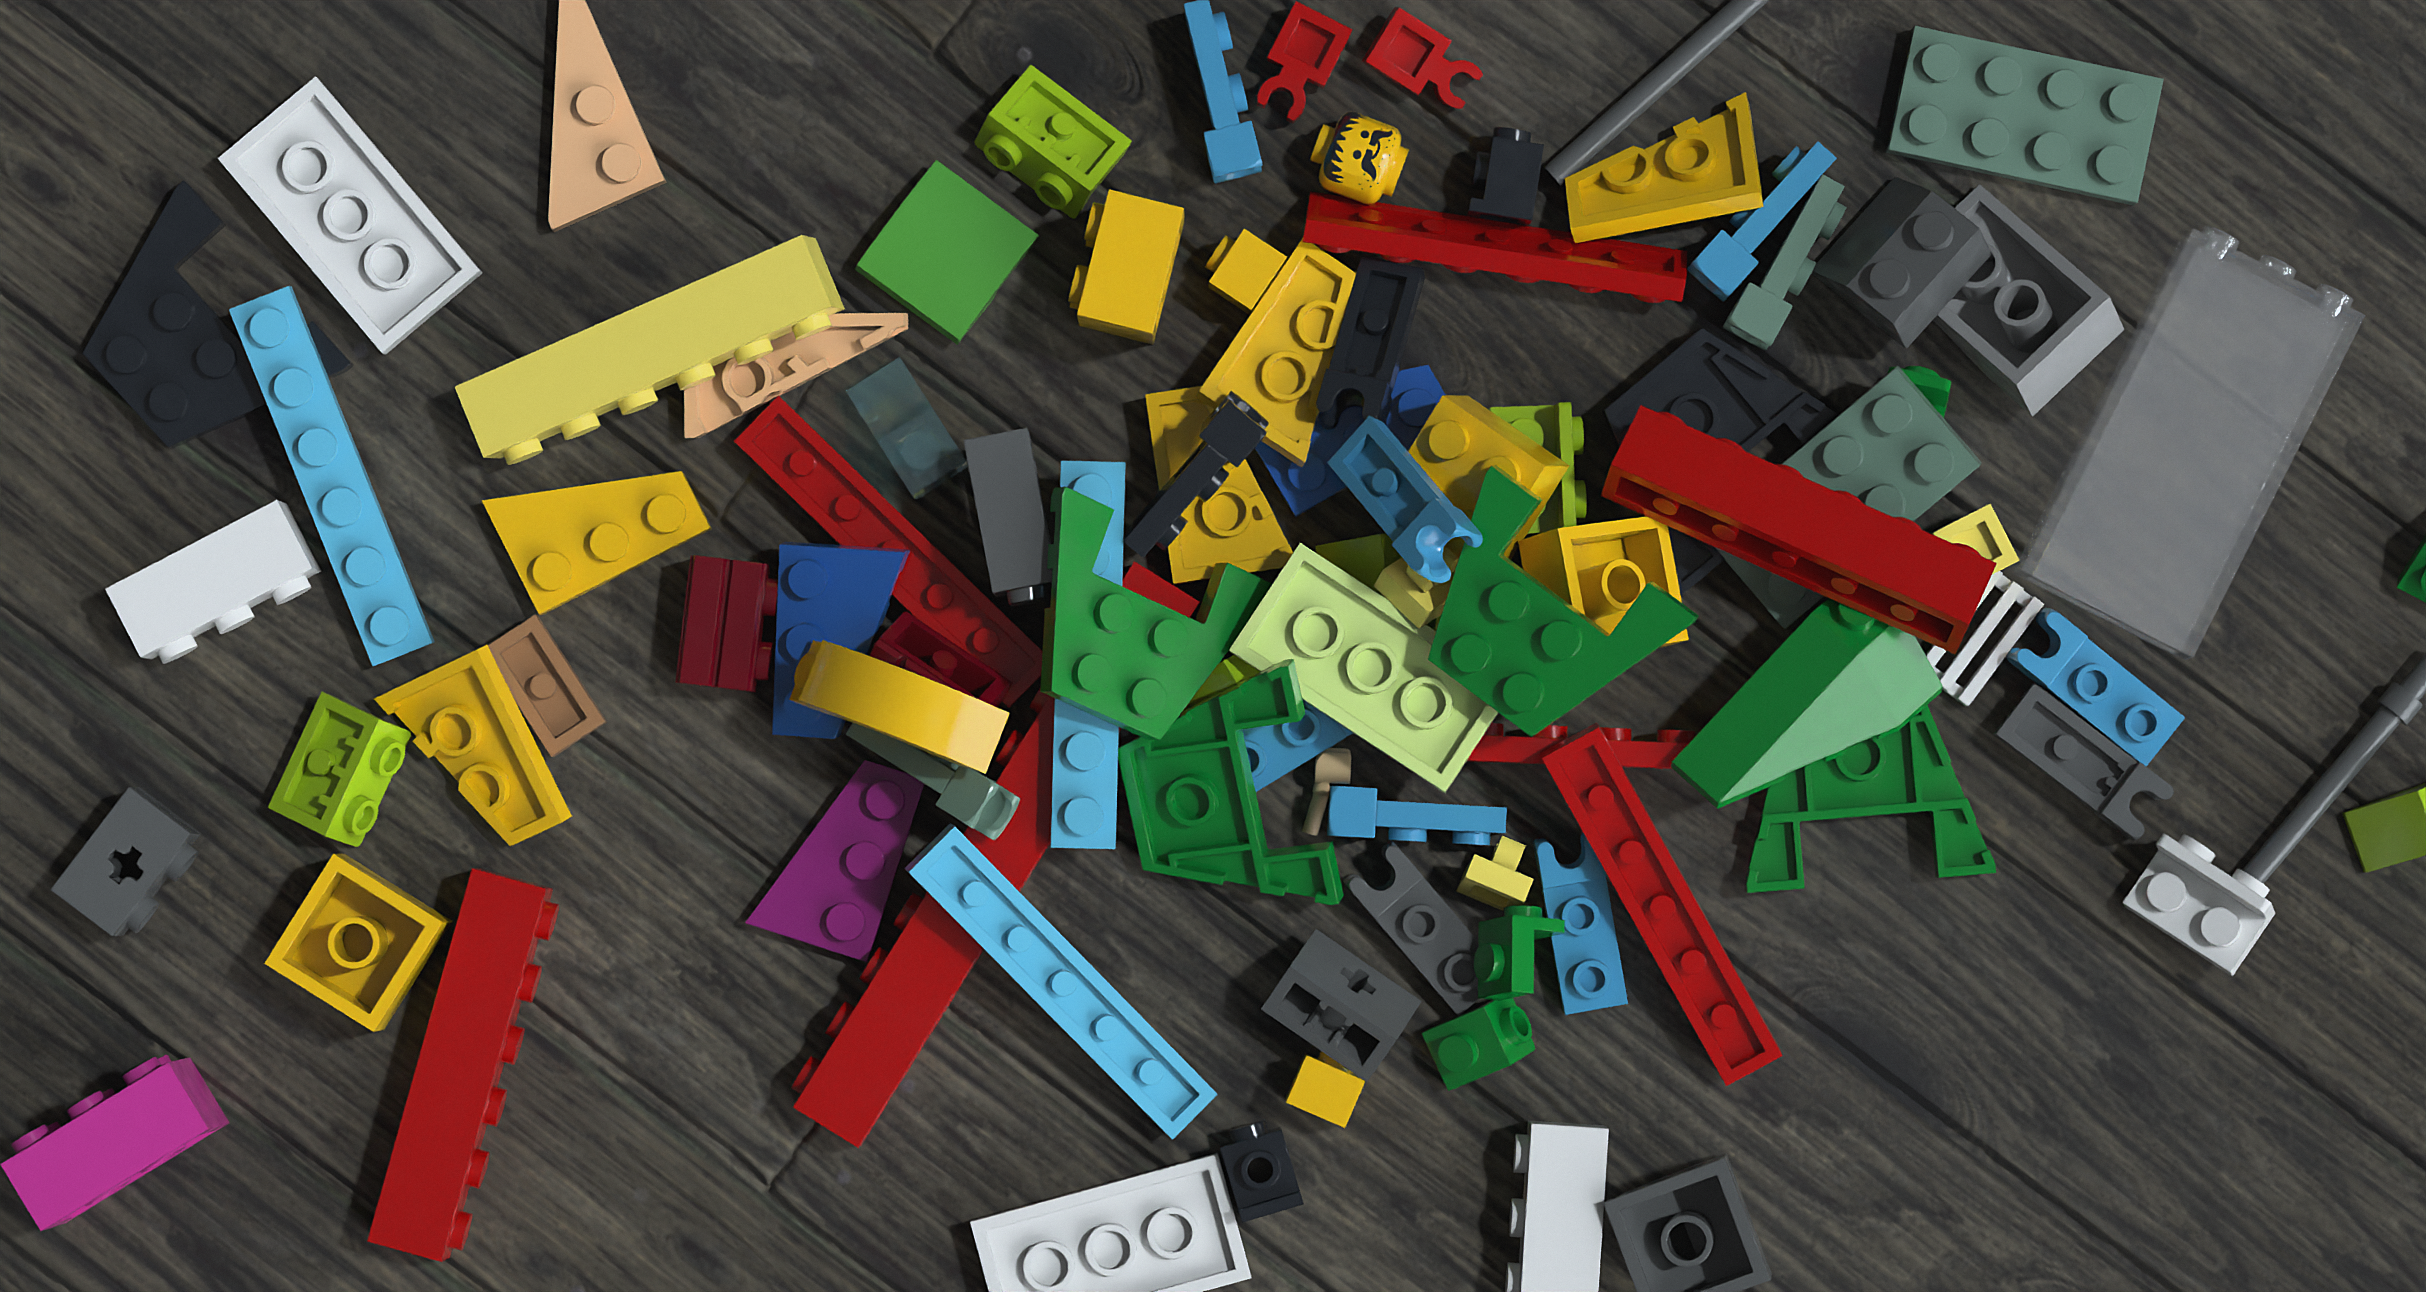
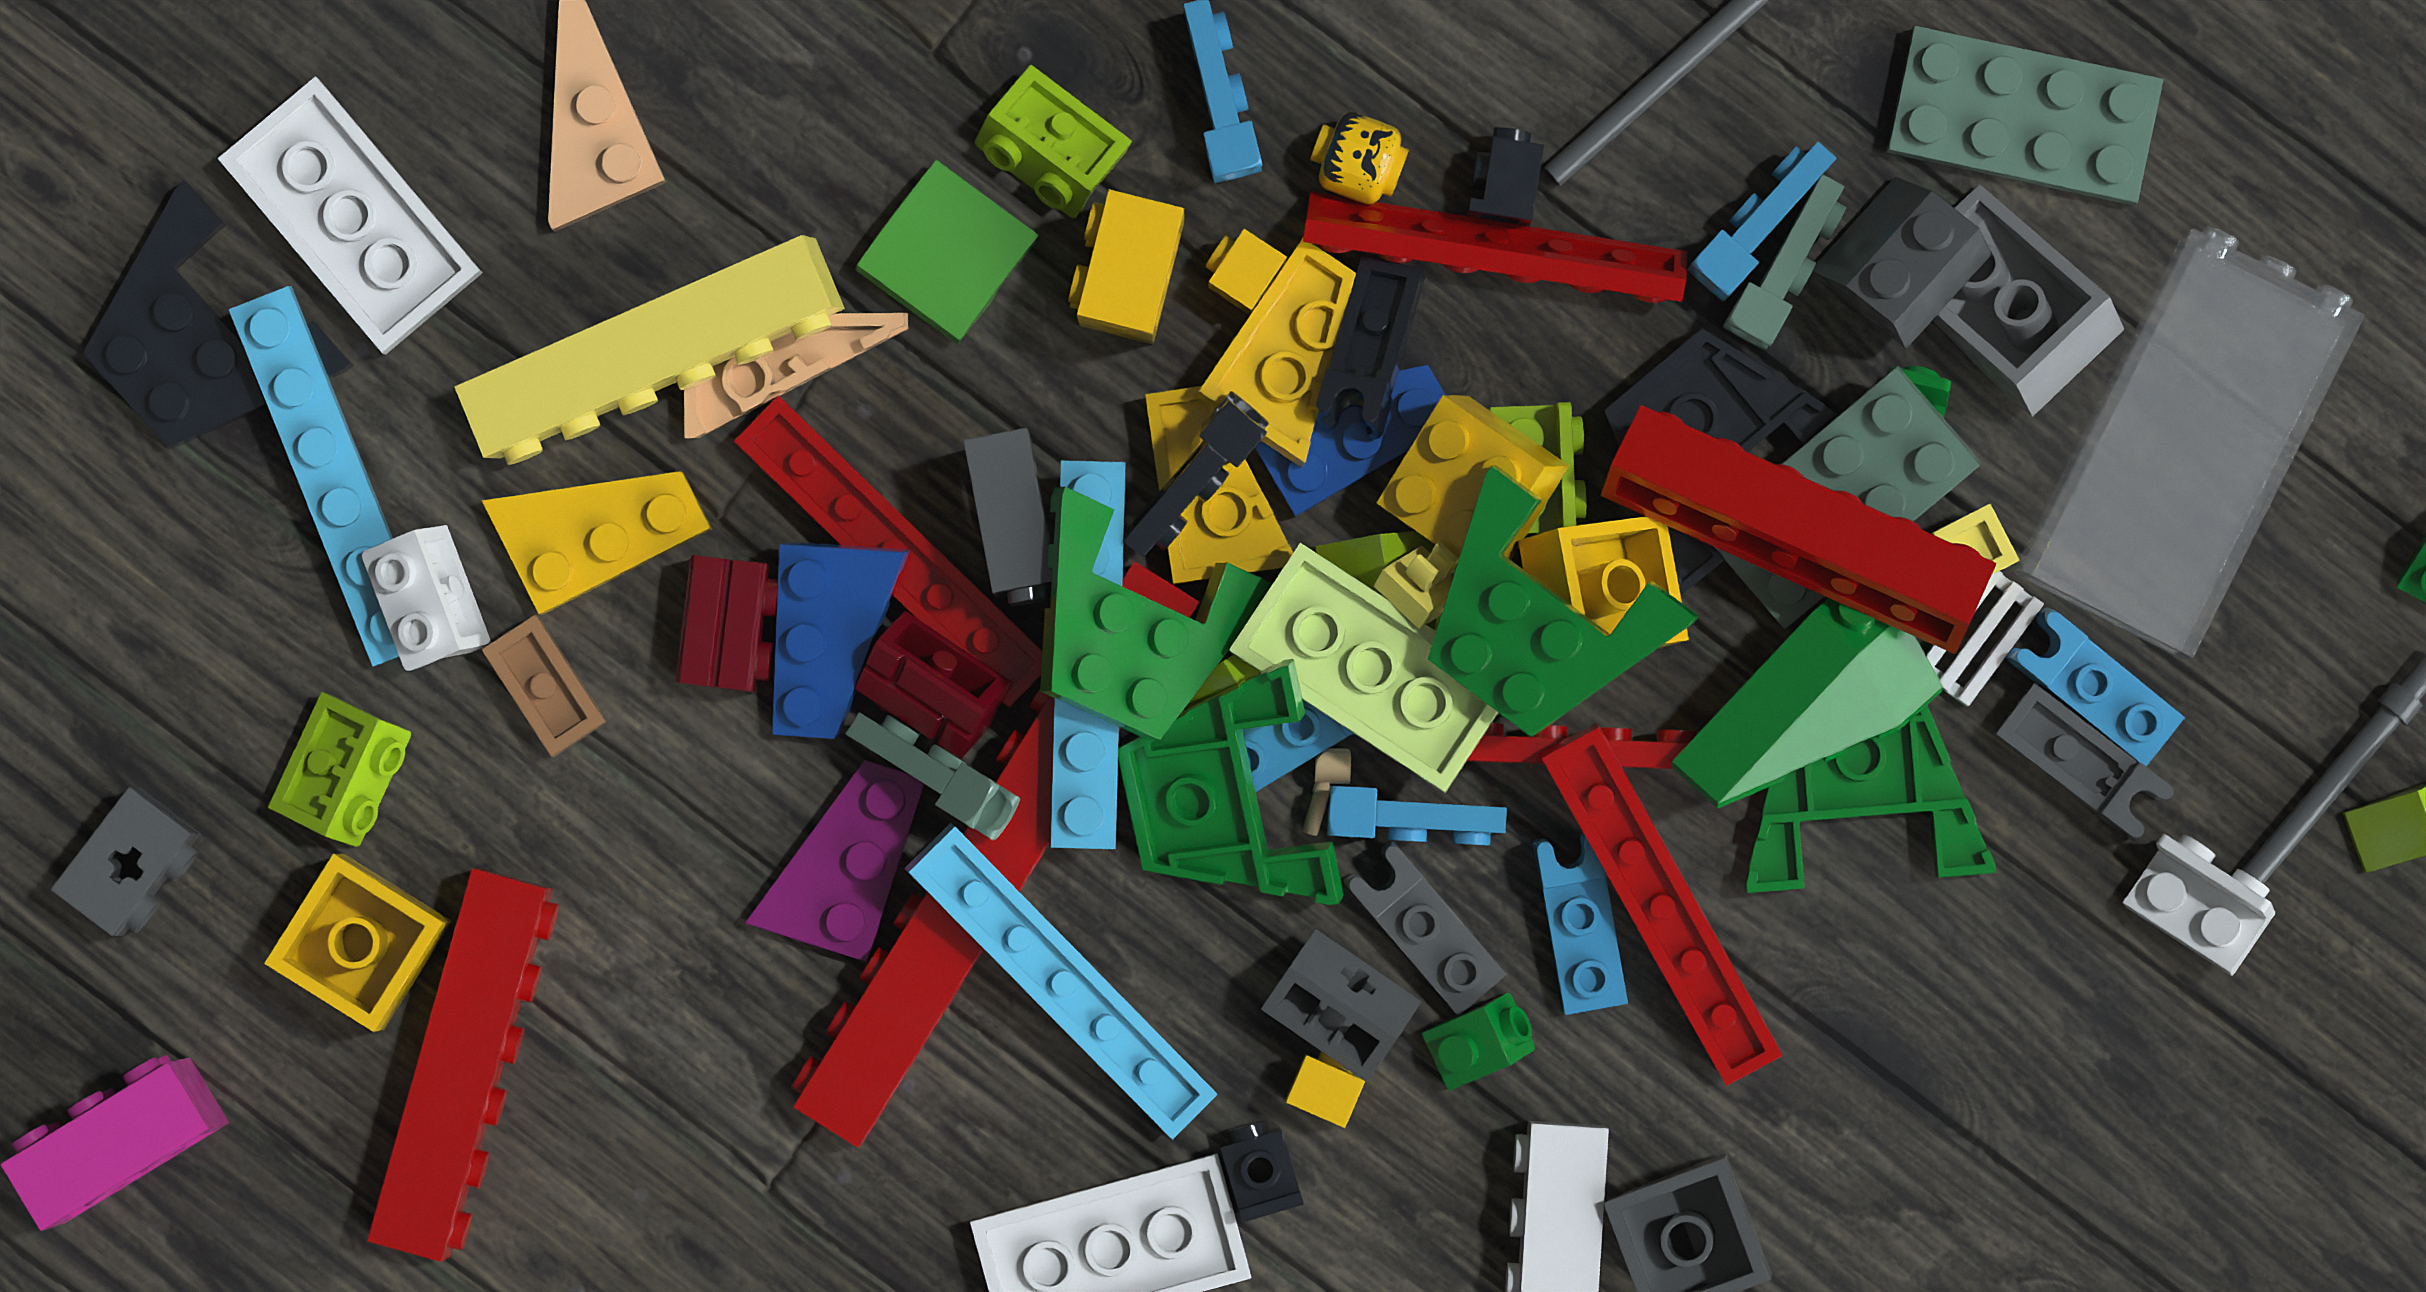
white brick [105,500,321,664] -> none
yellow wing [374,644,572,846] -> none
yellow arch [789,640,1010,774] -> none
clear light blue arch [846,357,968,500] -> none
red plate [1257,1,1353,123] -> none
dark azure plate [1327,416,1483,583] -> none
red plate [1362,7,1483,109] -> none
light yellow tile [1457,836,1534,911] -> none
green bracket [1474,906,1565,1001] -> none
yellow wing [1565,92,1764,243] -> none
none -> white bracket [362,525,492,671]

